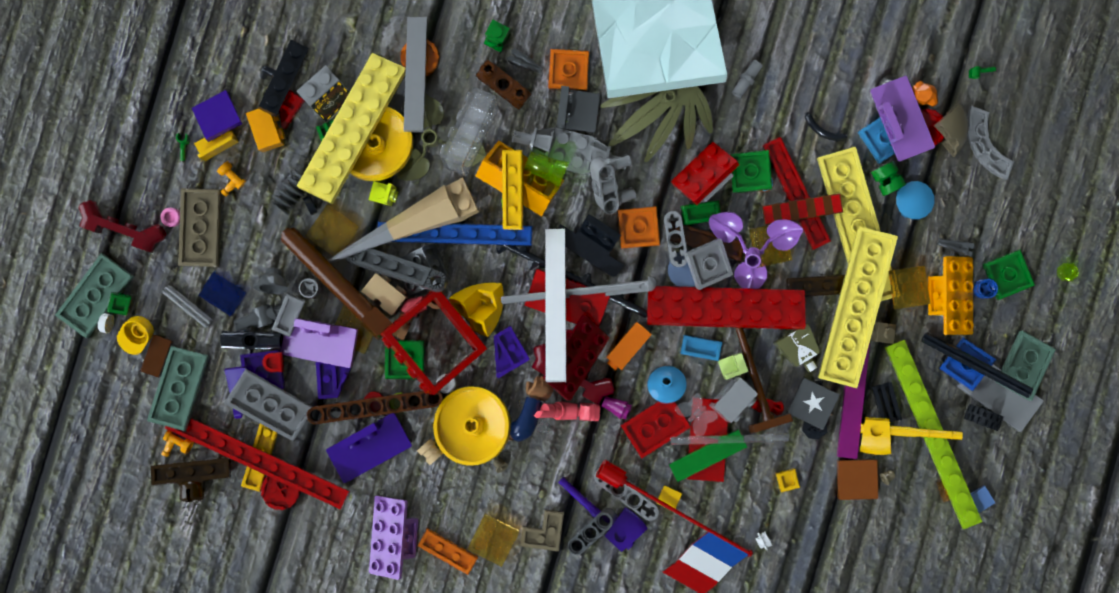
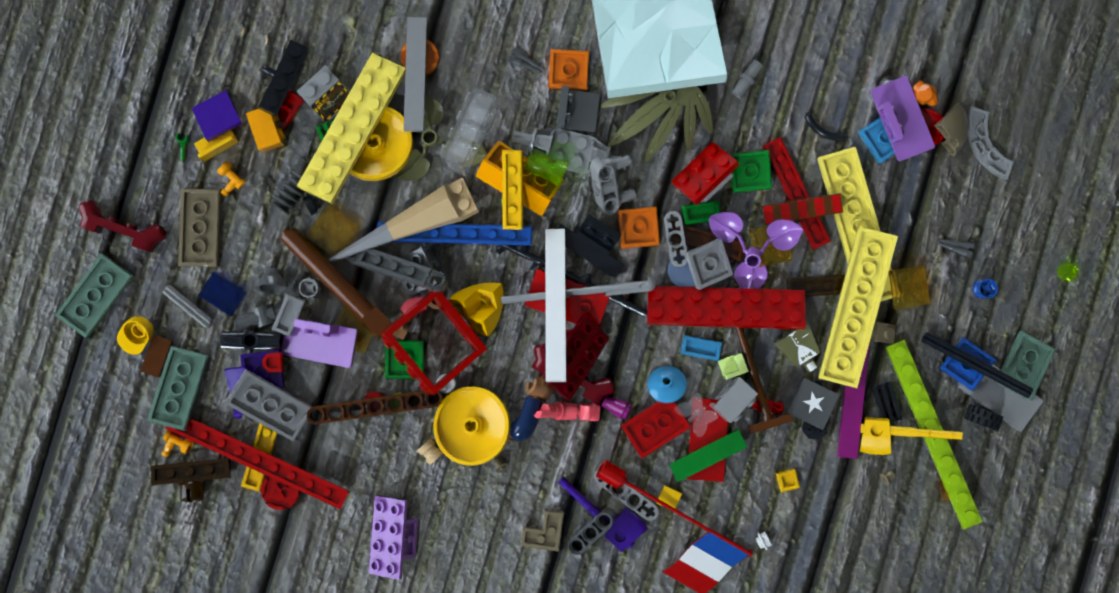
white tile [98,313,114,333] -> none
green tile [107,292,131,316] -> none
bright pink tile [160,207,180,227] -> none
dark purple wing [316,359,354,399] -> none
dark purple bracket [326,413,412,483] -> none
tan brick [361,273,408,316] -> none
neon yellow bracket [368,181,399,206] -> none
orange tile [418,528,478,575] -> none
clear yellow plate [467,513,520,567] -> none
reddish brown piece [475,60,532,110] -> none
green window [484,19,511,53] -> none
dark purple wing [494,326,530,378] -> none
orange brick [606,322,652,370] -> none
clear bar [670,432,789,445] -> none
dark orange tile [837,459,878,500] -> none
green wheel [871,161,907,196] -> none
dark azure dish [896,181,935,219] -> none
light orange bracket [928,256,974,335] -> none
green hand [968,66,996,79] -> none
medium blue tile [970,486,995,513] -> none
green tile [982,250,1035,300] -> none

